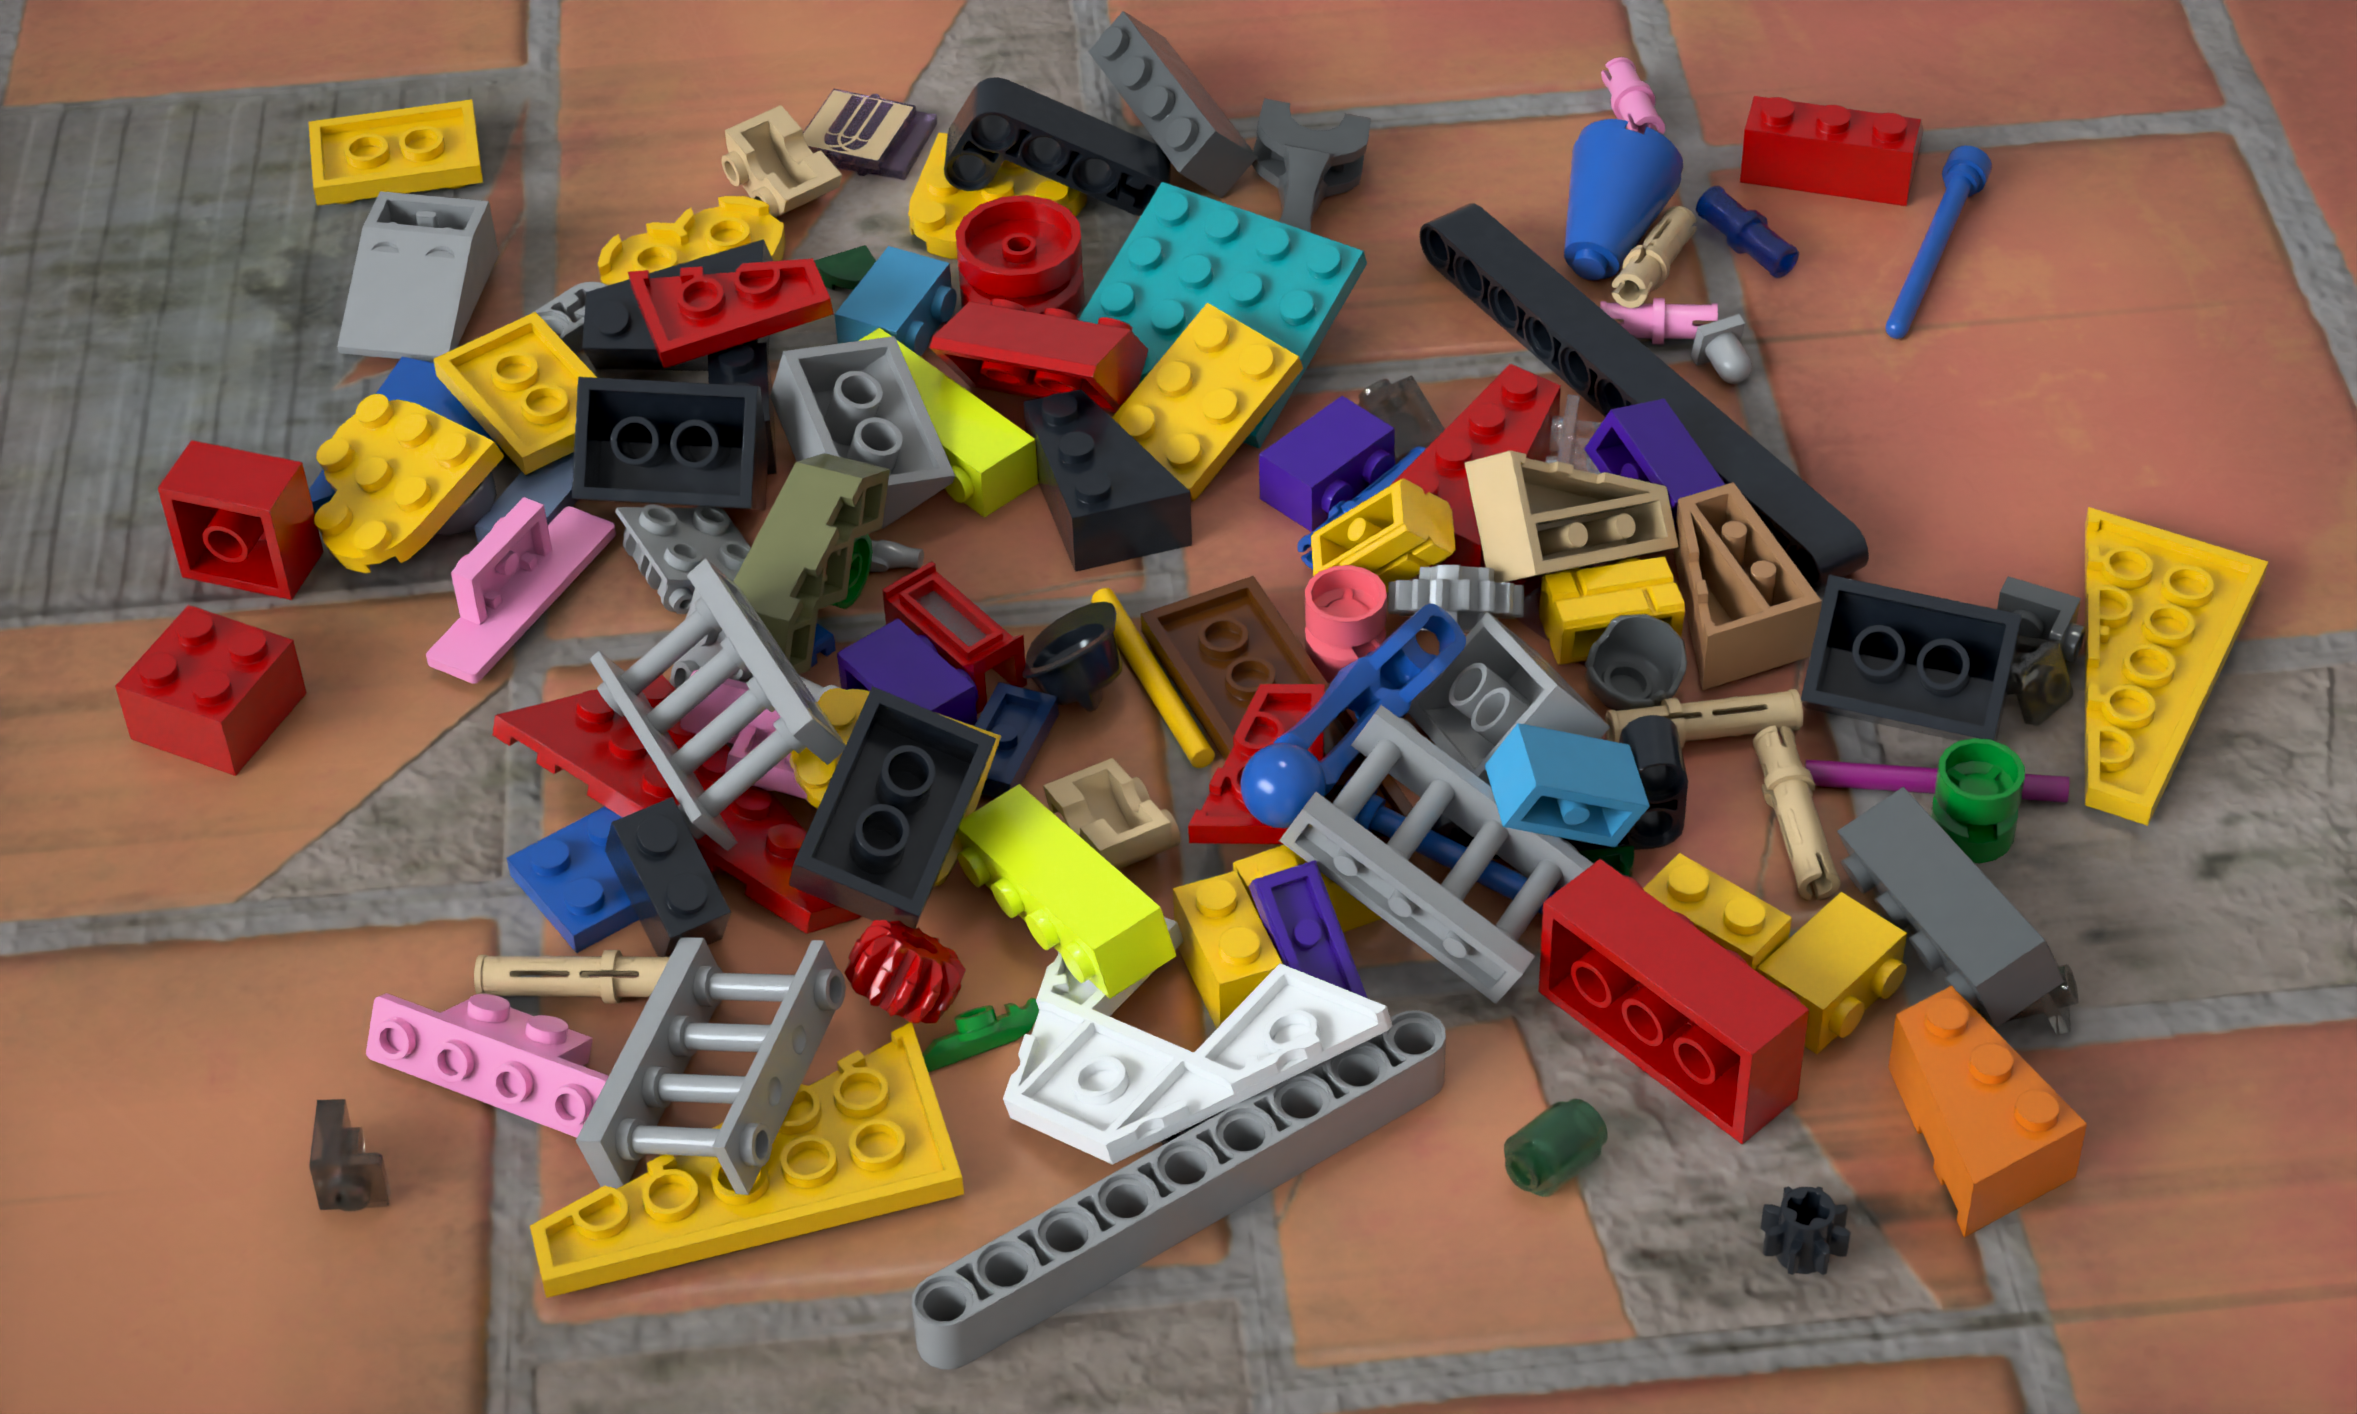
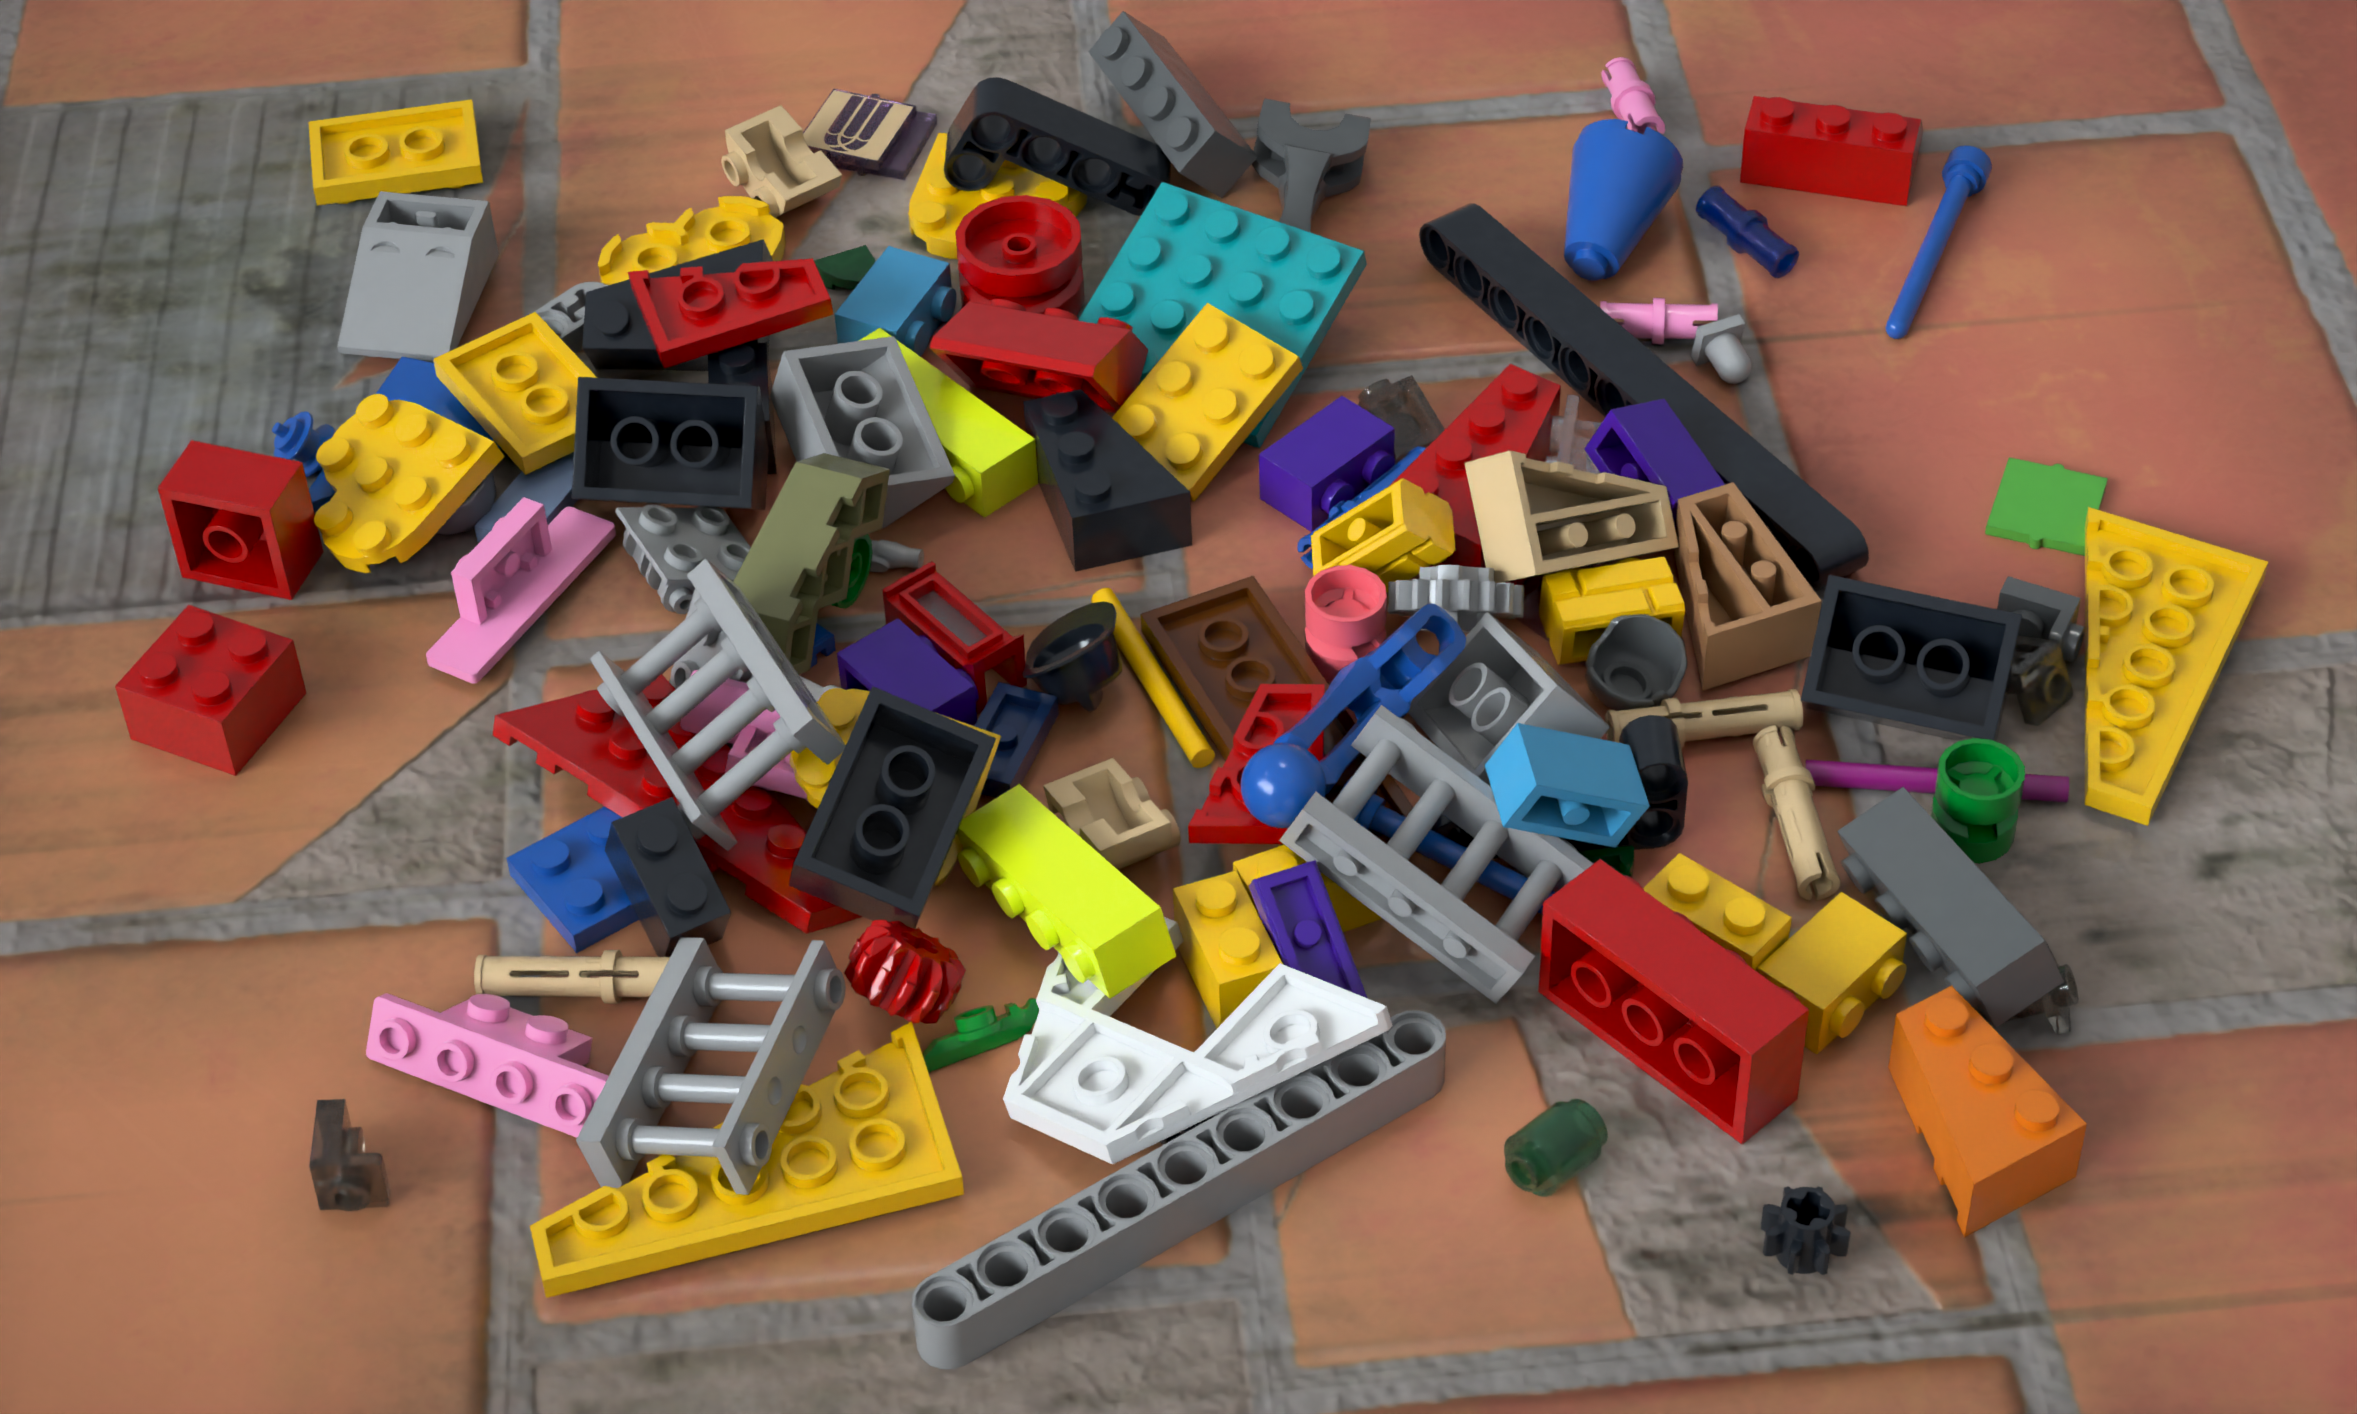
tan pin [1611,206,1697,308] -> none
none -> blue wheel [272,411,335,477]
none -> bright green piece [1985,457,2108,556]

